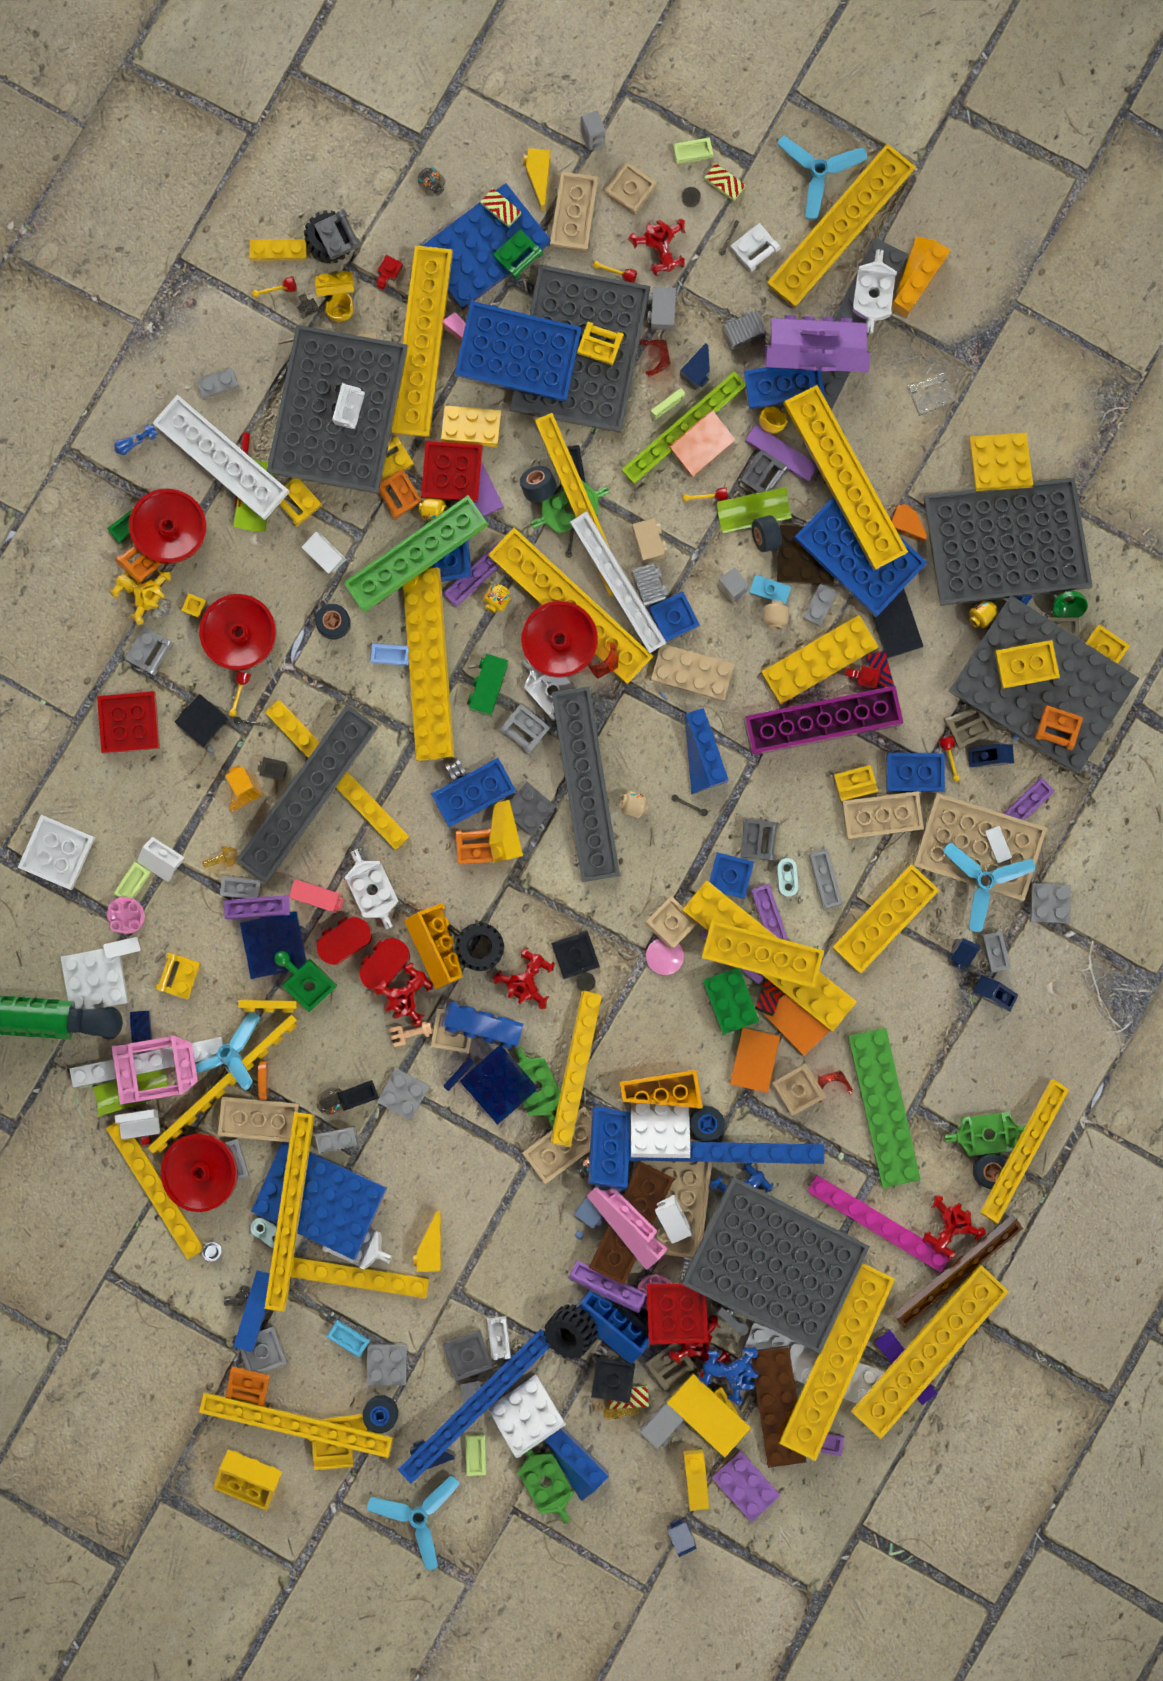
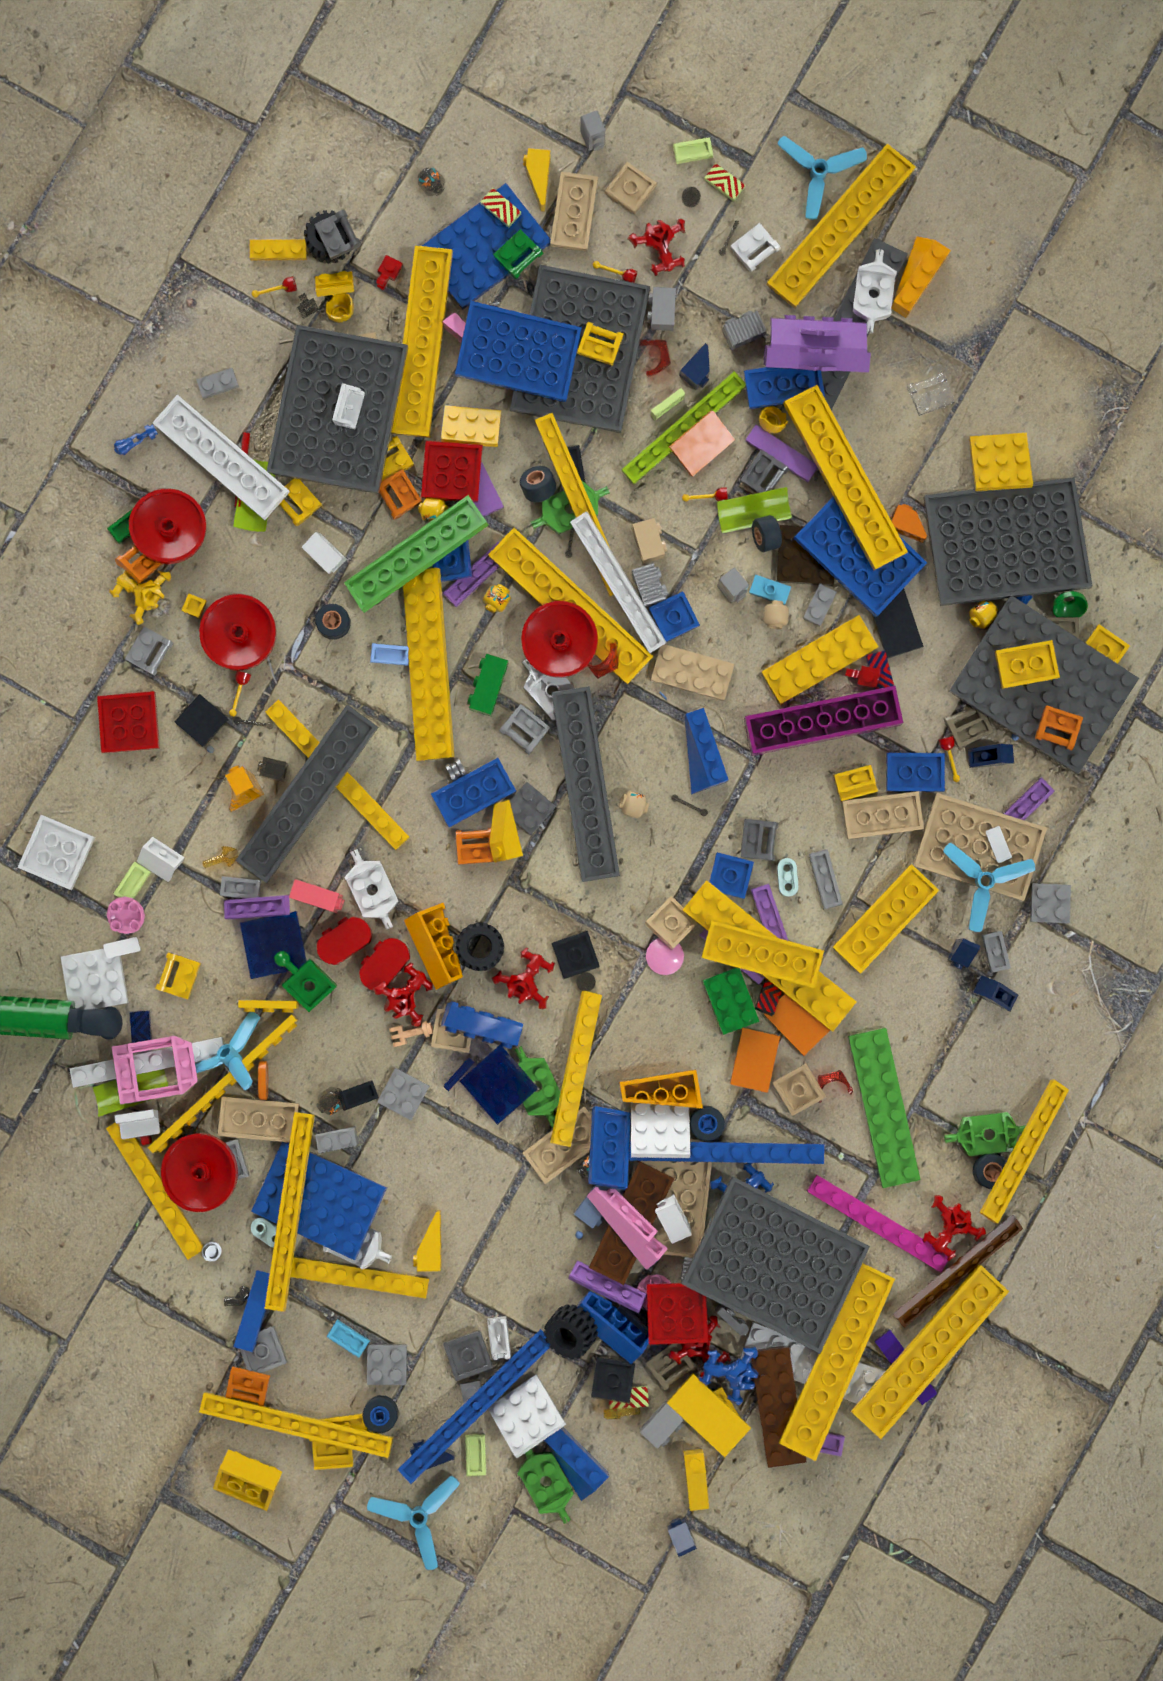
medium lavender plate [711,1450,780,1522] -> none

